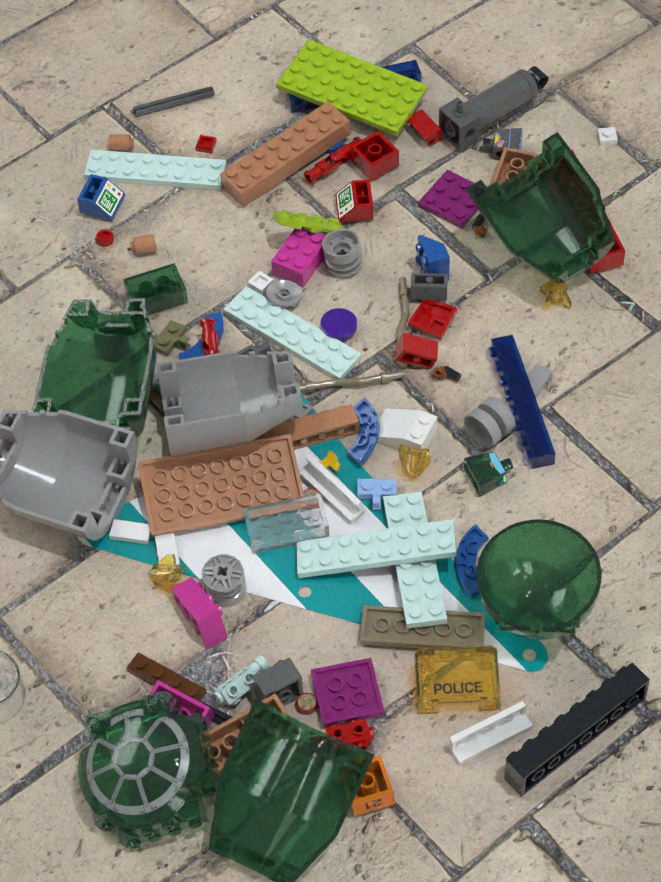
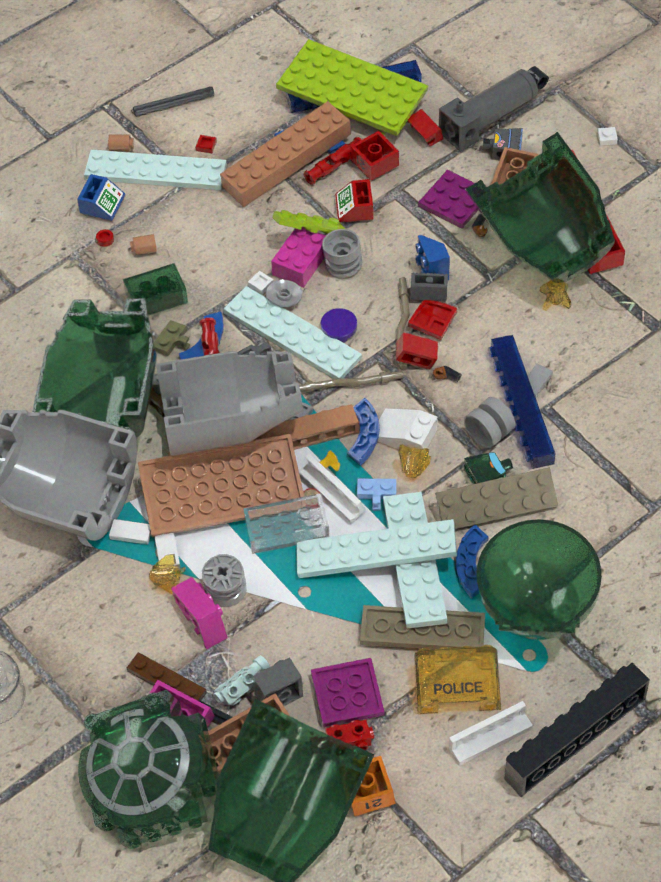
tile [296,693,317,715] -> none
none -> dark tan plate [435,467,558,529]

